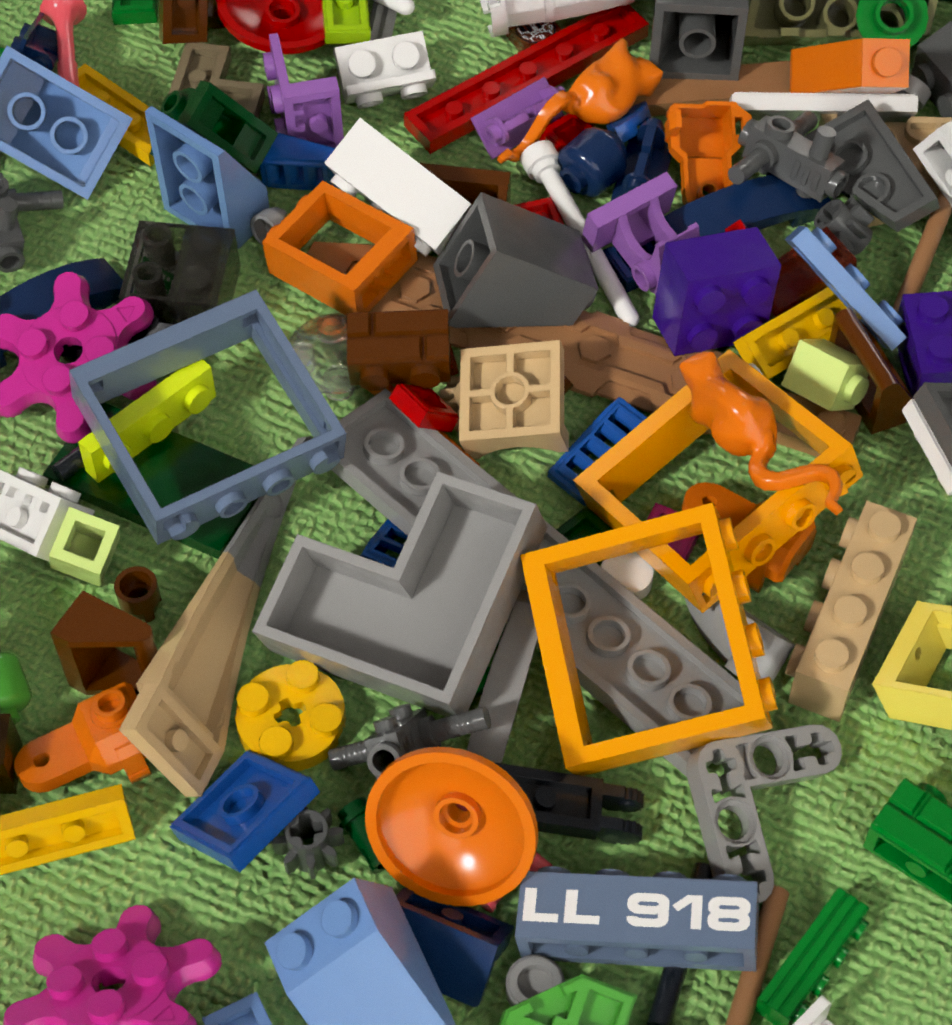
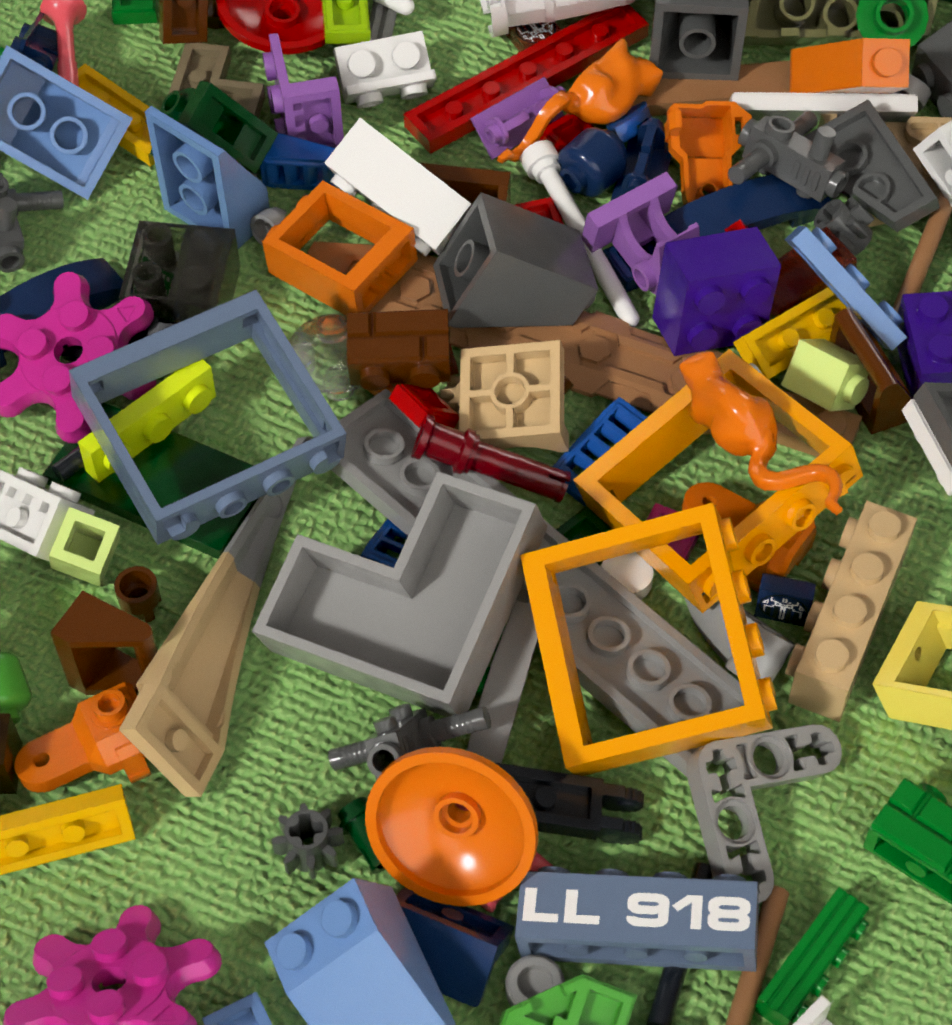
blue plate [170,750,320,873] -> none
yellow plate [235,660,346,771] -> none
none -> dark red pin [411,413,571,503]
none -> dark blue tile [754,573,816,627]

